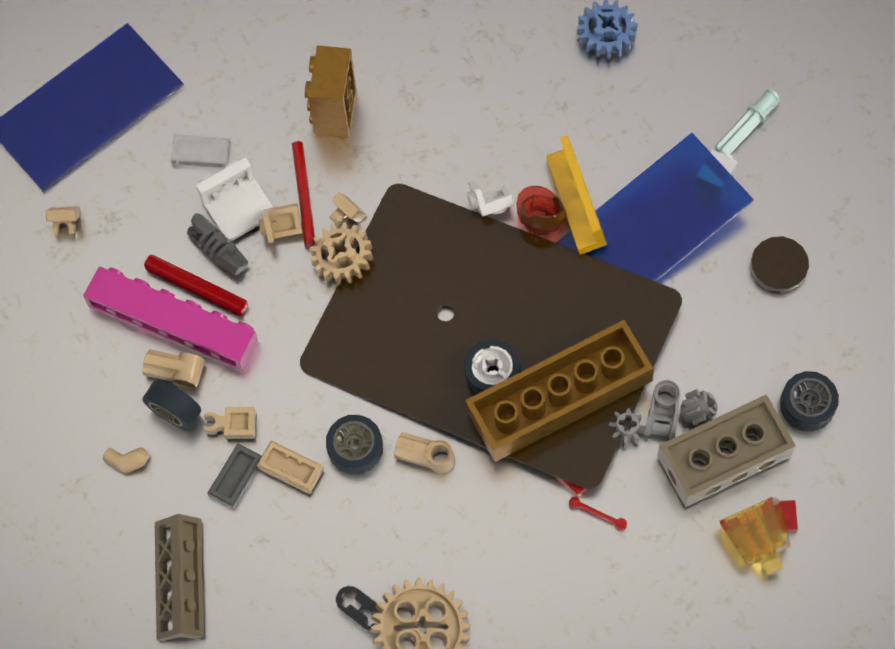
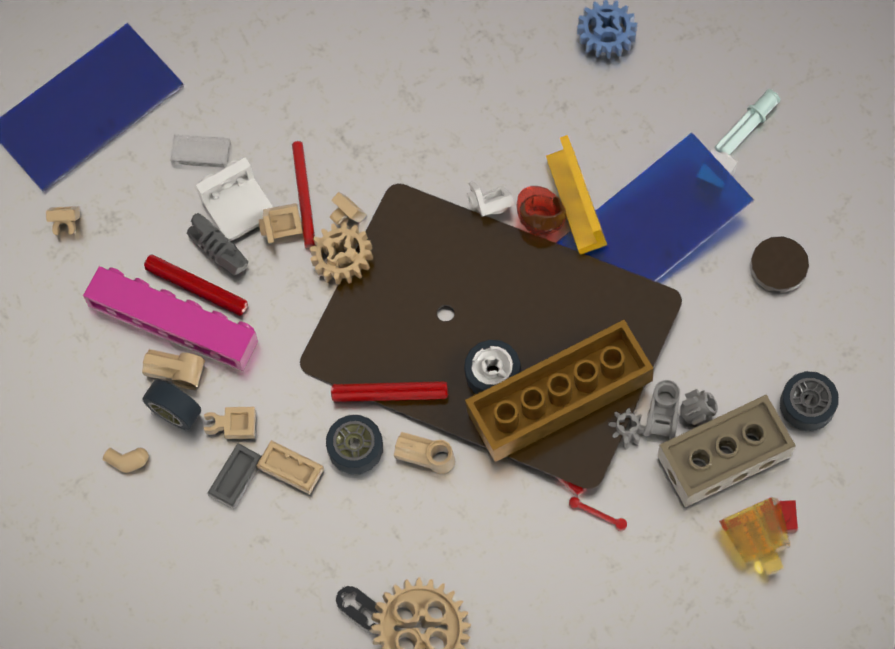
dark tan fence [155,514,204,642] -> none
pearl gold brick [305,45,357,138] -> none
none -> red axle [331,381,448,402]

